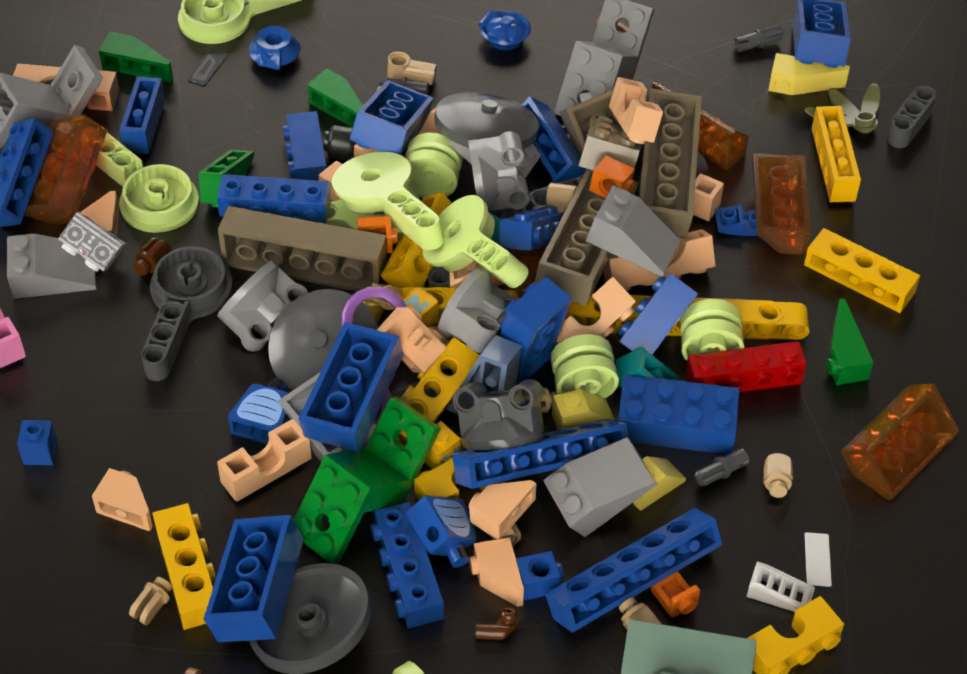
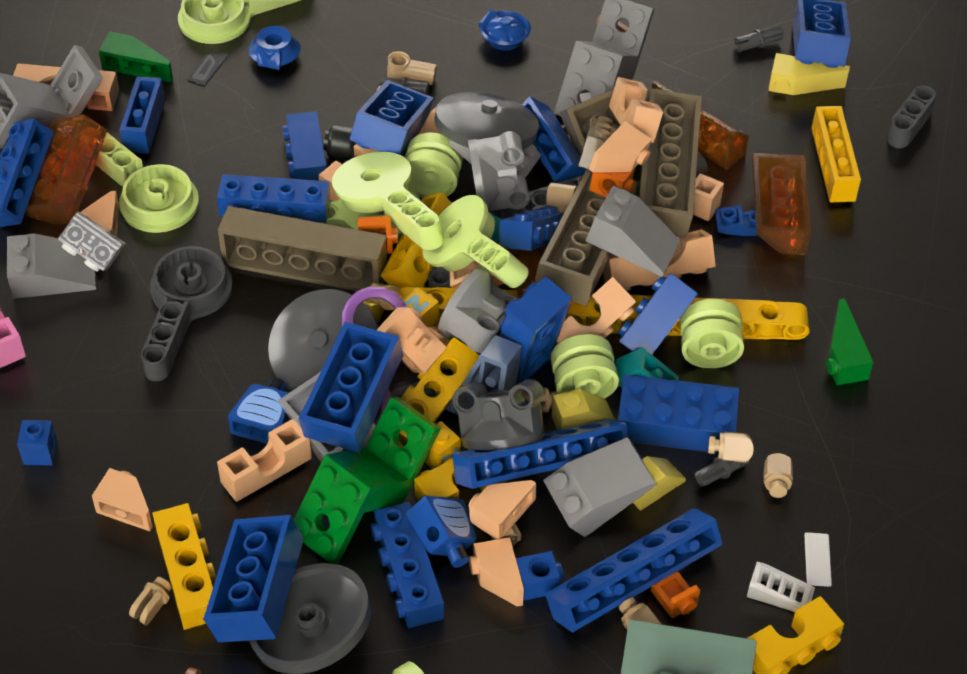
reddish brown arm [133,238,171,275] -> none
green slope [198,150,254,207] -> none
light grey piece [217,261,308,352] -> none
green slope [307,69,363,128] -> none
reddish brown arm [476,608,519,640] -> none
red brick [685,341,807,392] -> none
olive plant [804,83,881,133] -> none
yellow brick [804,228,920,313] -> none
clear orange slope [840,384,959,500] -> none
none -> light nougat slope [589,121,652,173]
none -> tan arm [708,432,754,462]

